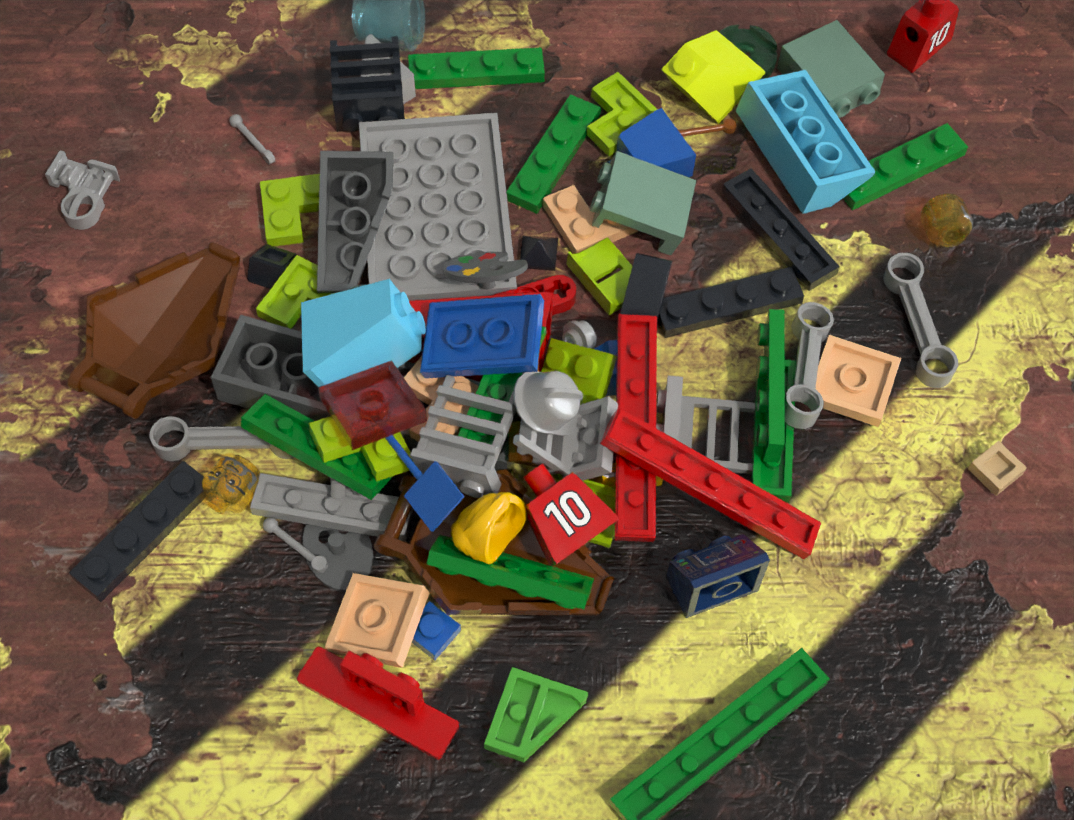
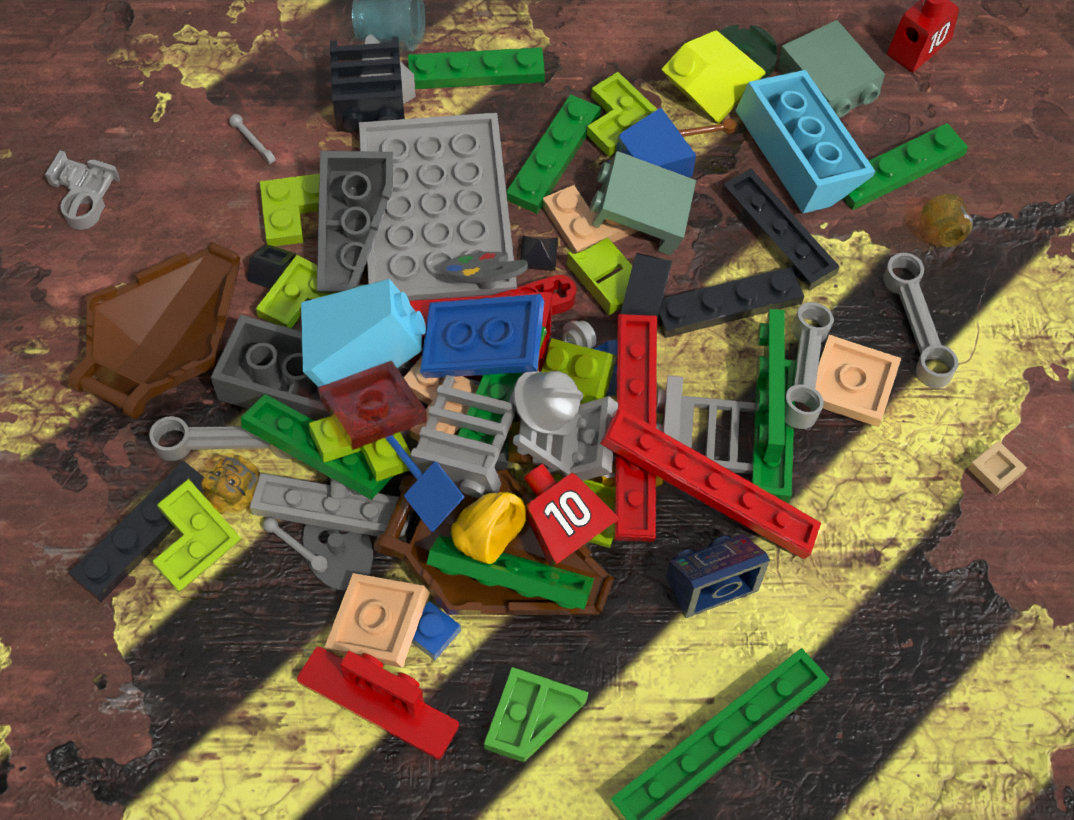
none -> lime plate [152,479,242,593]

